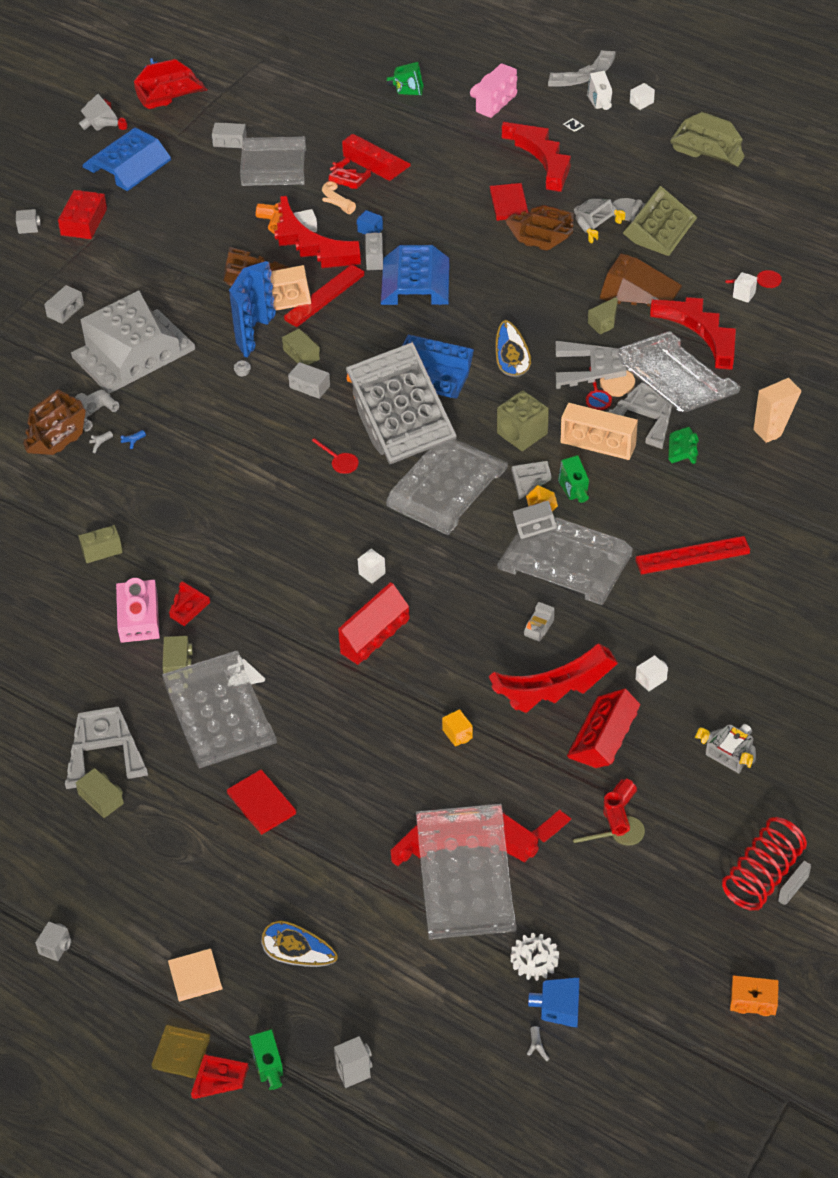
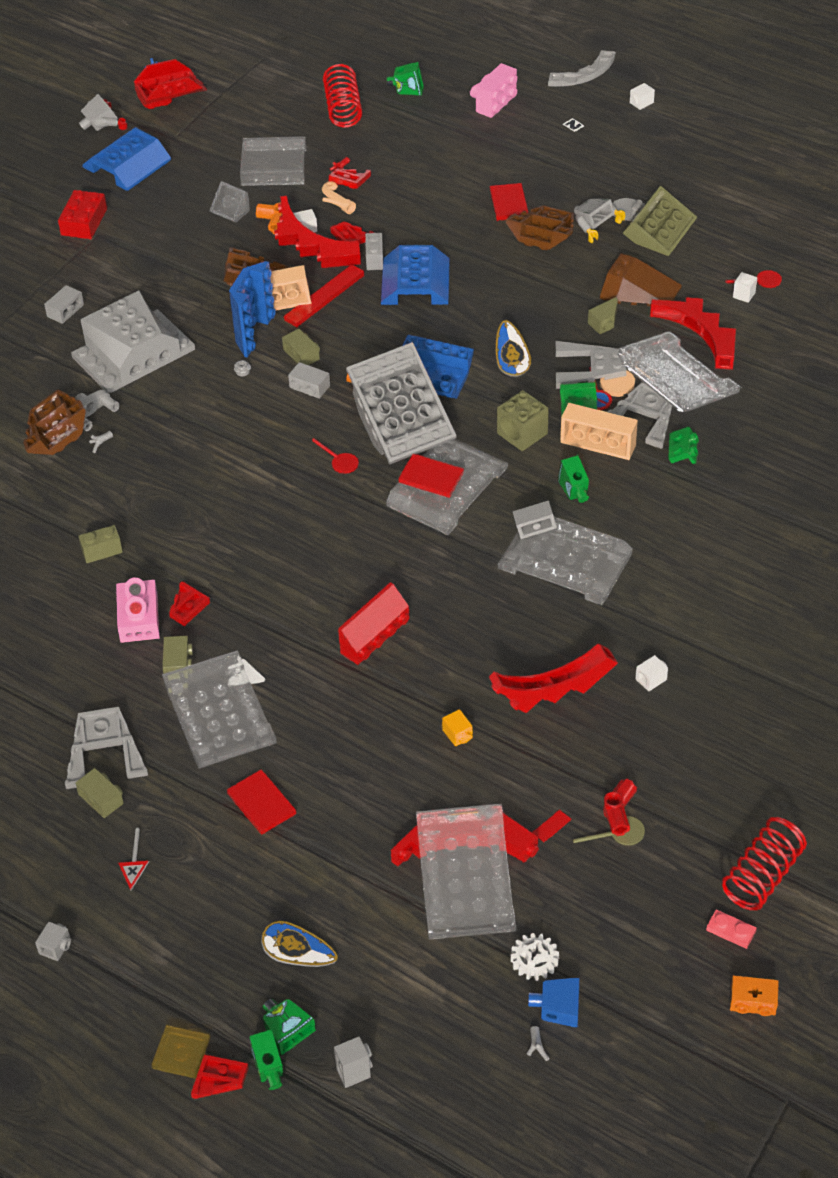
light grey brick [16,209,41,234] -> none
blue bar [121,430,146,449] -> none
light nougat tile [168,949,222,1002] -> none
light grey brick [212,123,247,148] -> none
red slope [342,134,410,181] -> none
blue brick [357,210,383,235] -> none
white brick [358,549,385,583] -> none
red arch [502,122,571,192] -> none
light grey wing [511,461,551,499] -> none
light grey leg [524,602,554,641] -> none
light orange brick [526,485,558,511] -> none
red slope [567,689,641,768] -> none
white torso [587,71,612,110] -> none
red tile [635,536,750,575] -> none
olive slope [670,112,745,167] -> none
torso [695,724,756,773] -> none
light nougat wedge [754,378,801,443] -> none
light grey tile [778,861,811,905] -> none
none -> piece [118,828,149,890]
none -> clear slope [209,181,250,222]
none -> green torso [263,999,316,1056]
none -> red piece [323,64,362,128]
none -> red wing [330,222,374,245]
none -> red tile [399,454,464,498]
none -> green bracket [560,382,597,416]
none -> coral plate [706,910,756,949]

